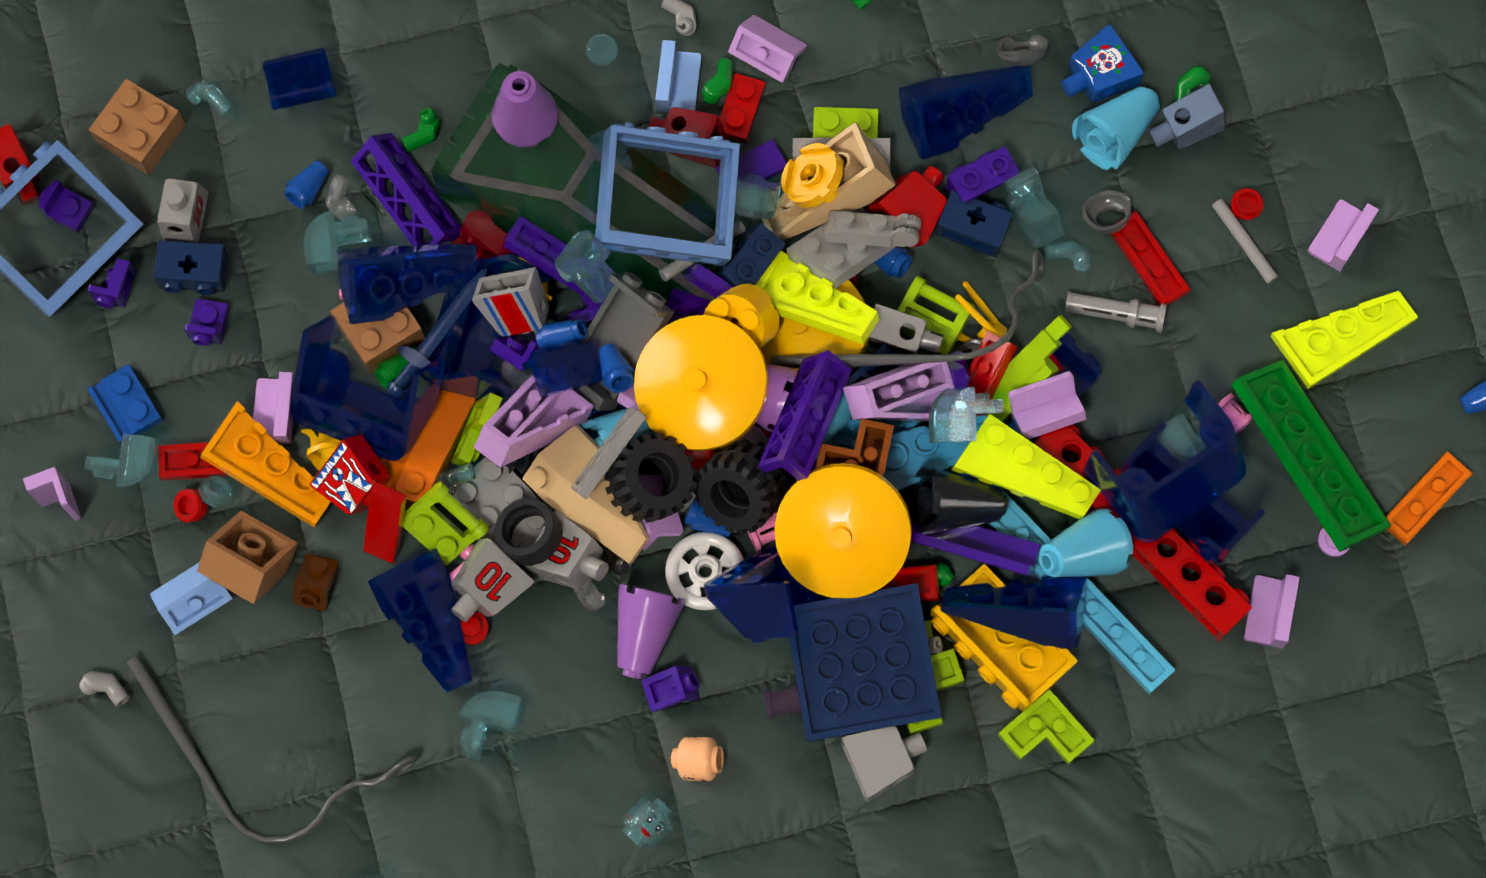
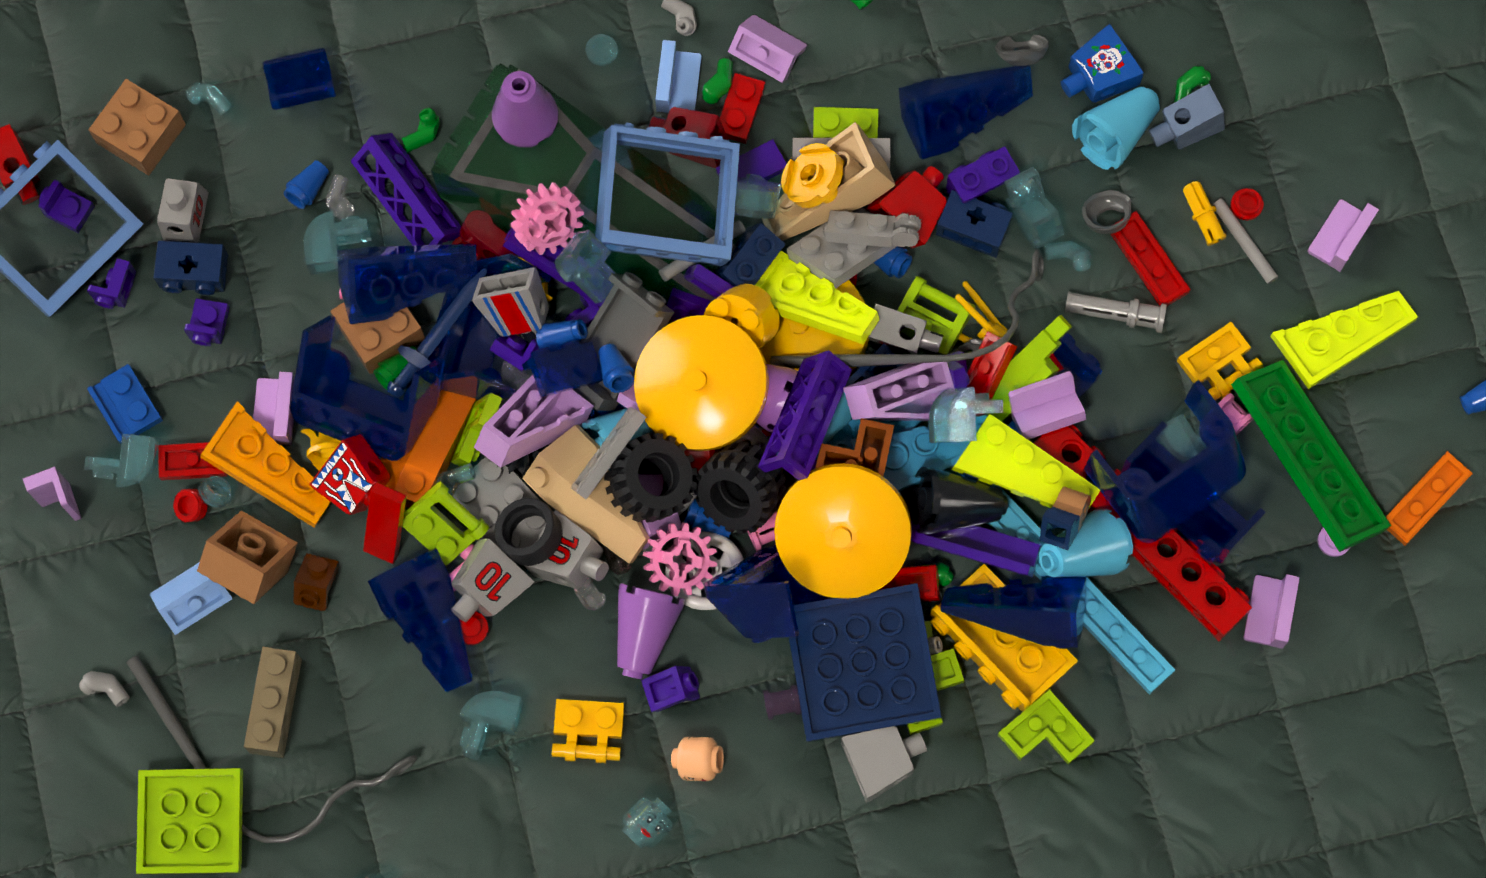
none -> lime plate [136,768,243,874]
none -> dark tan brick [244,647,302,758]
none -> bright pink gear [510,182,584,255]
none -> yellow plate [552,699,624,763]
none -> bright pink gear [643,522,717,596]
none -> leg [1039,487,1091,550]
none -> yellow plate [1177,322,1264,404]
none -> yellow axle [1183,181,1227,246]

